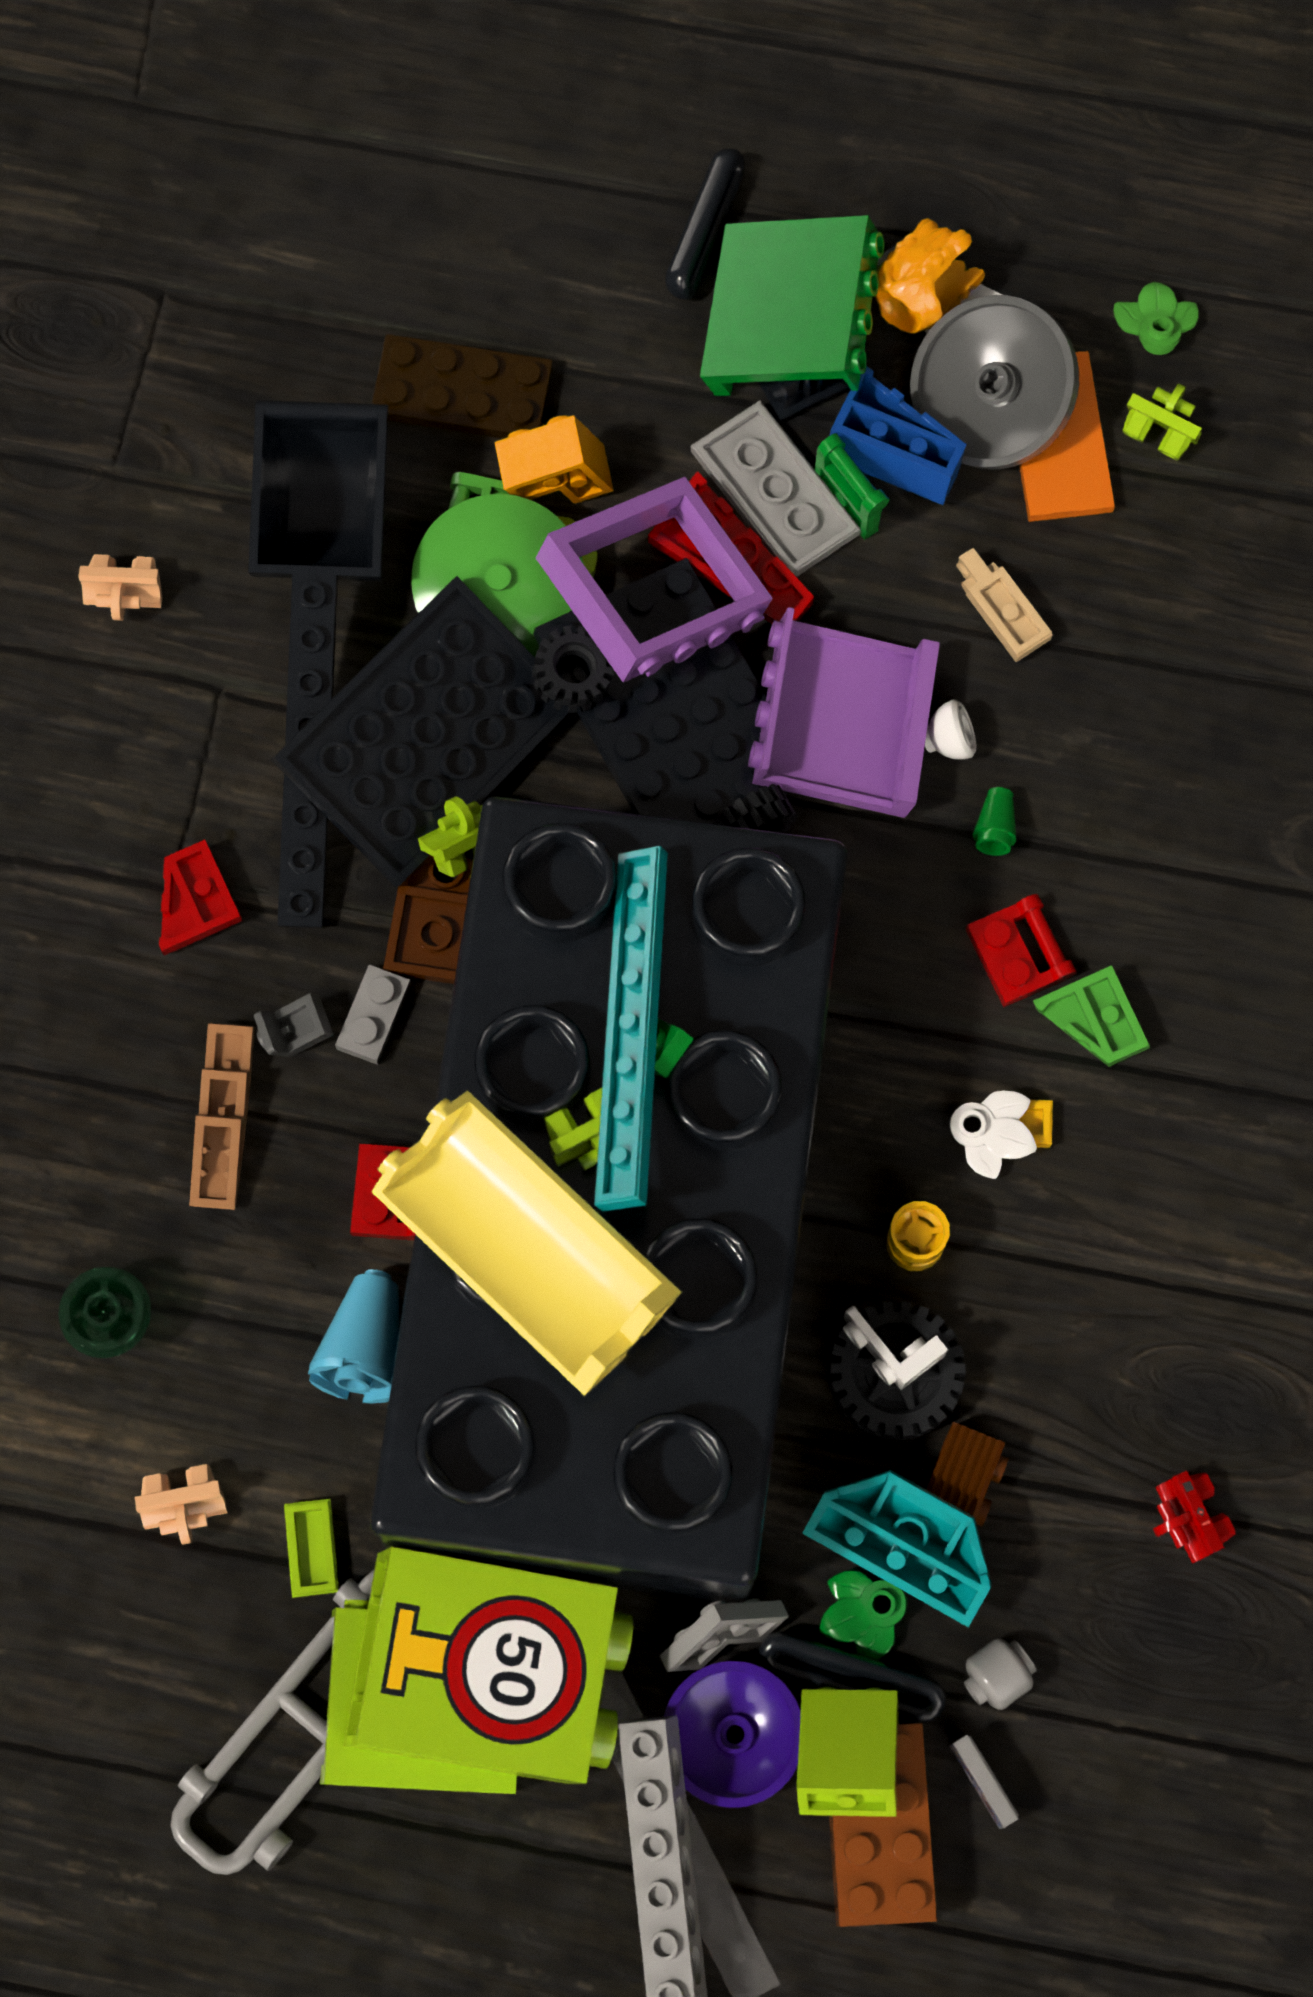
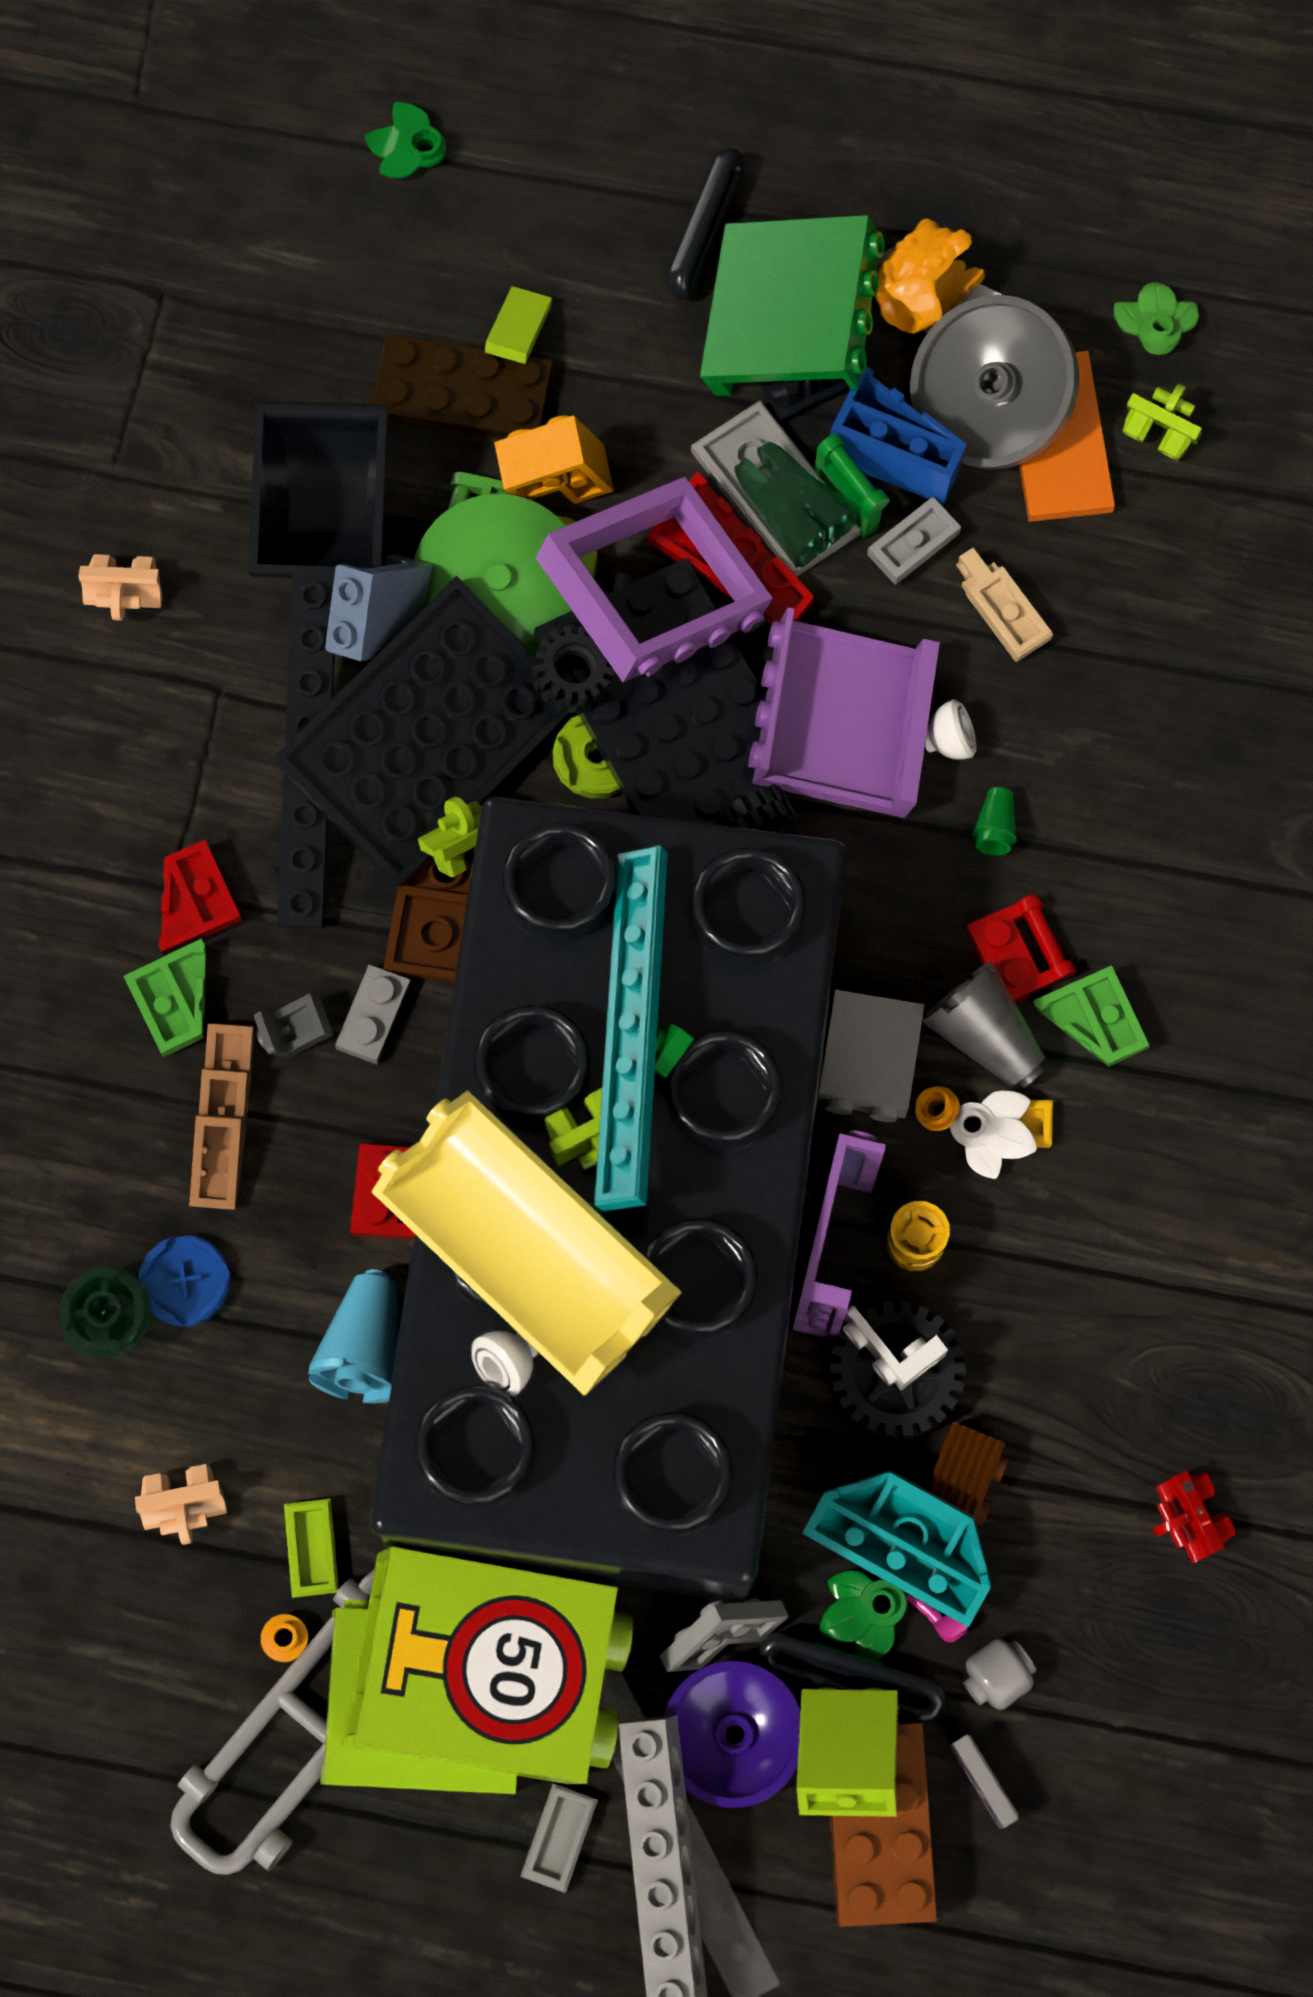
none -> bright green wing [124,938,207,1058]
none -> blue tile [139,1235,231,1327]
none -> light orange plate [261,1614,308,1662]
none -> sand blue panel [325,555,432,661]
none -> green plate [364,102,446,179]
none -> white brick [472,1331,538,1397]
none -> lime tile [485,286,552,364]
none -> light grey tile [521,1784,598,1893]
none -> lime plate [552,715,621,799]
none -> clear green piece [734,441,859,568]
none -> medium lavender panel [792,1131,886,1340]
none -> light grey brick [816,990,925,1122]
none -> light grey plate [867,497,961,585]
none -> dark pink hand [907,1594,967,1642]
none -> light orange plate [915,1086,960,1131]
none -> flat silver cone [923,961,1045,1087]

